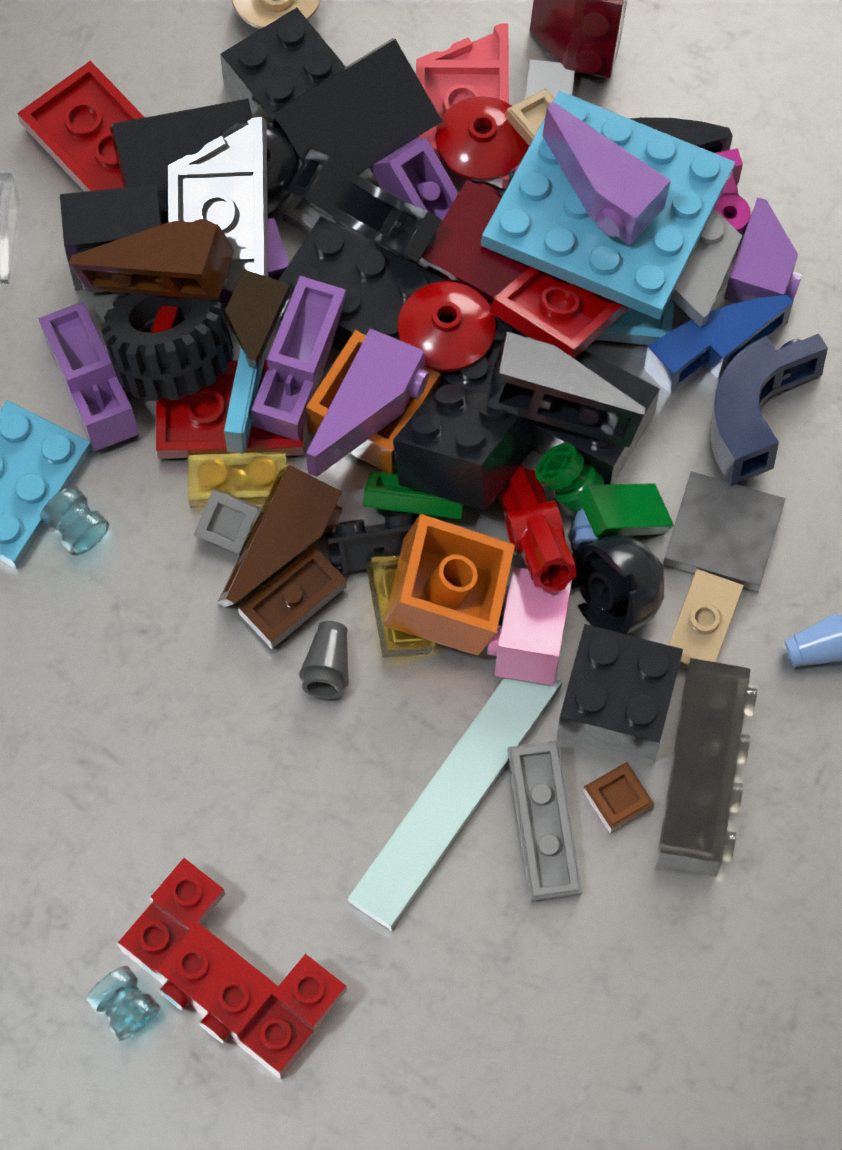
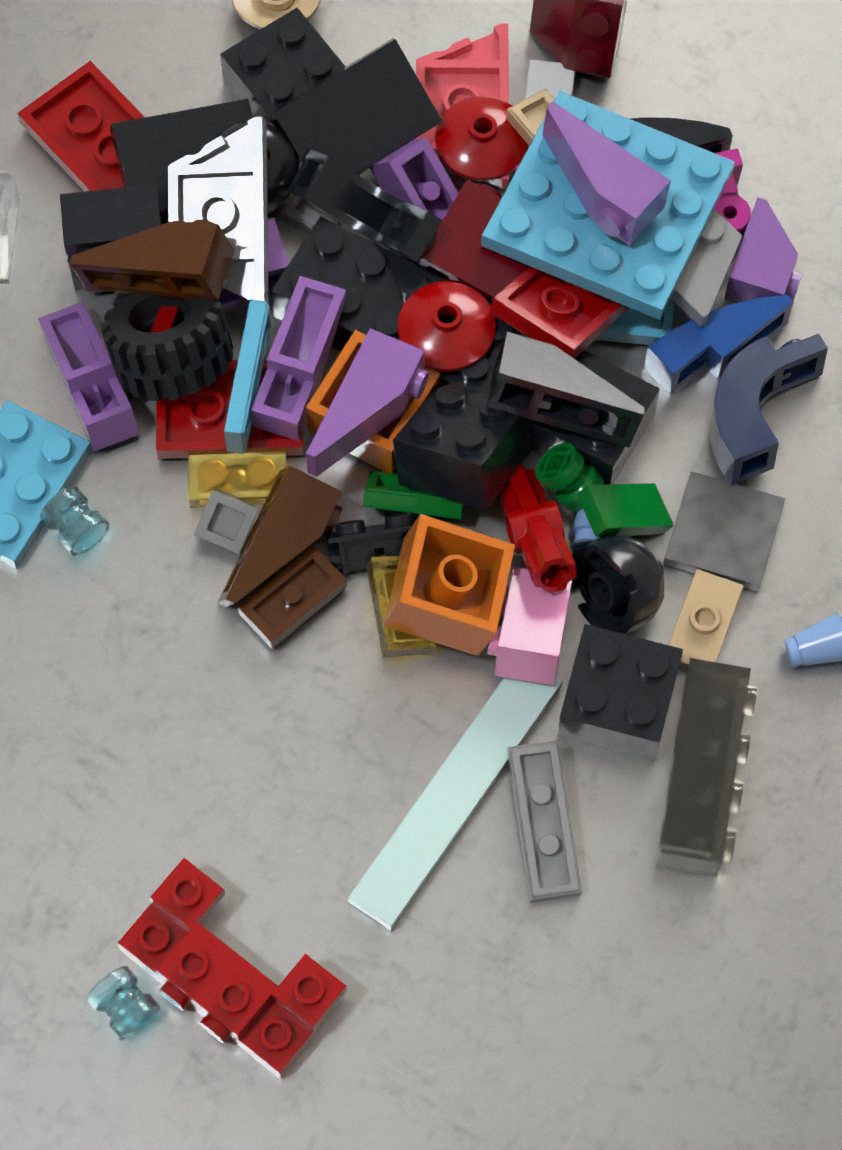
dark brown tile [225,269,290,369] -> none
dark grey cone [299,621,349,699] -> none
dark orange tile [583,762,654,834] -> none

